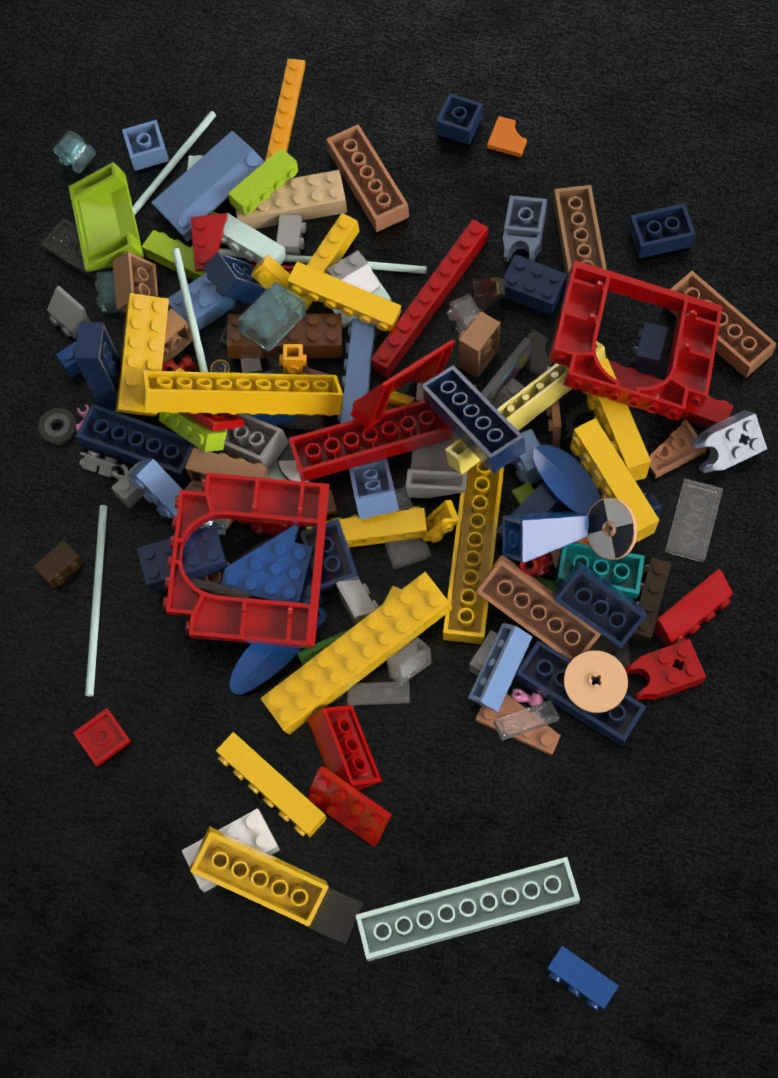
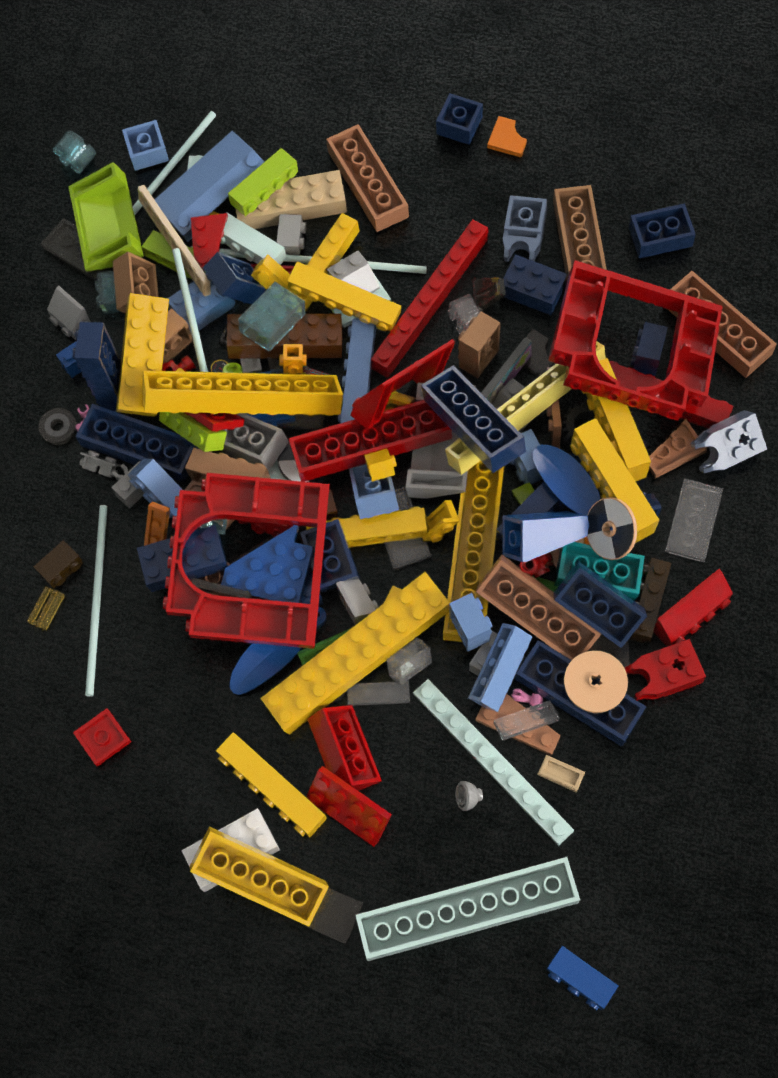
light orange plate [266,59,305,160] -> none
none -> clear yellow tile [27,586,65,630]
none -> tan tile [138,185,211,296]
none -> orange plate [144,501,170,546]
none -> lime tile [223,363,242,373]
none -> yellow brick [364,449,397,482]
none -> light aqua plate [413,679,574,846]
none -> medium blue brick [449,593,492,652]
none -> light grey brick [455,781,483,811]
none -> tan tile [538,755,585,793]

